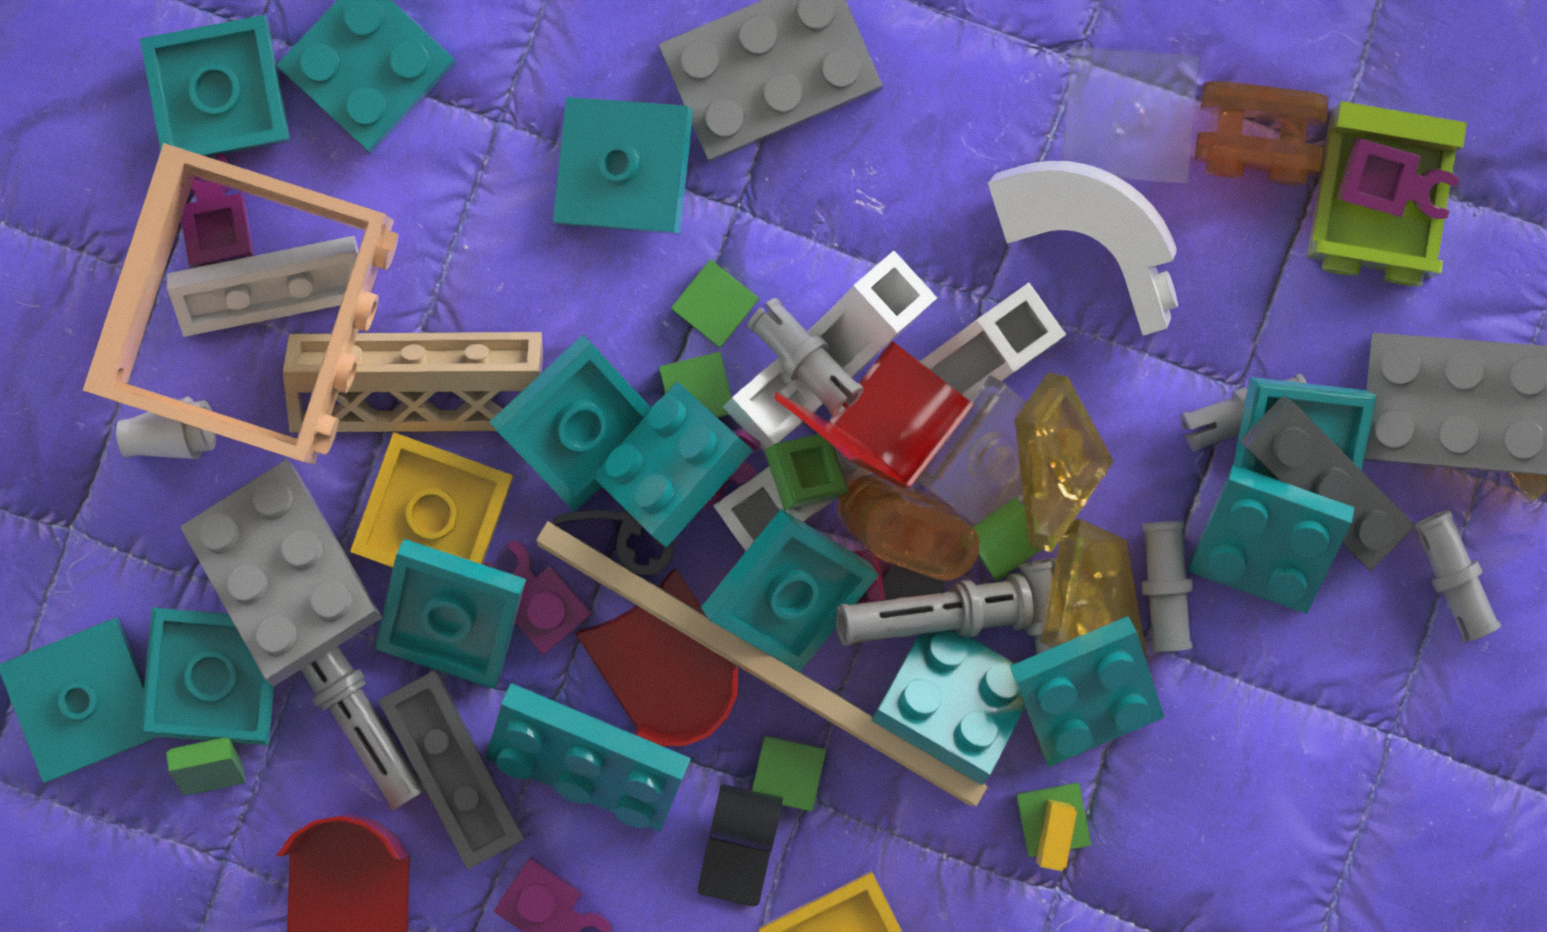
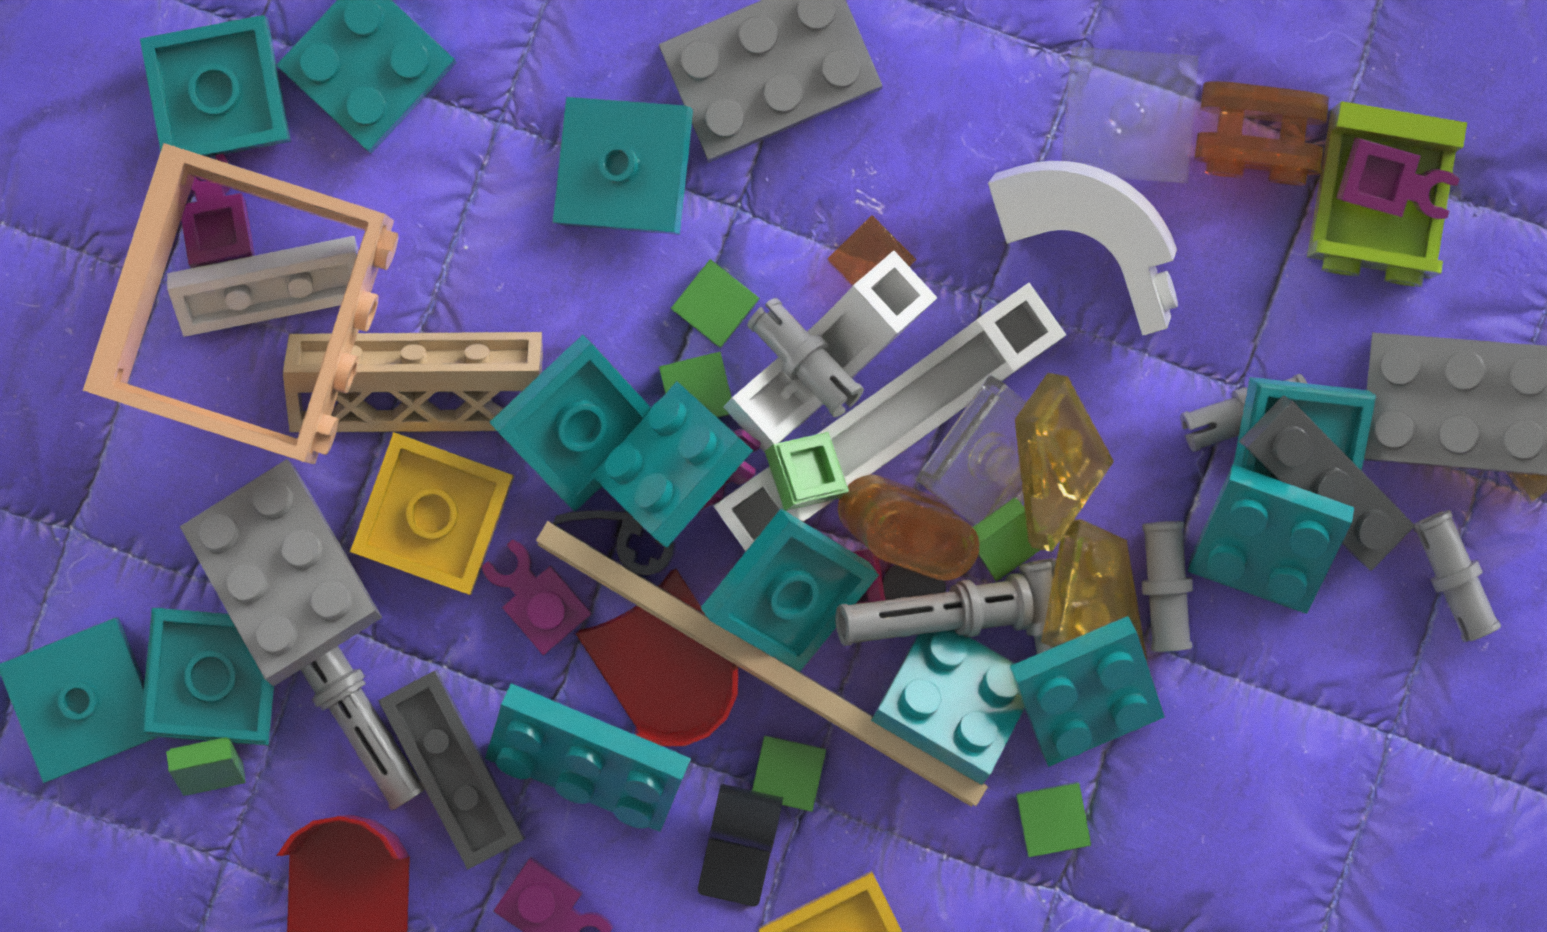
white cone [116,396,216,459] -> none
teal plate [375,539,526,689] -> none
red piece [775,340,974,488] -> none
yellow tile [1036,799,1077,871] -> none
none -> clear orange tile [827,215,916,286]

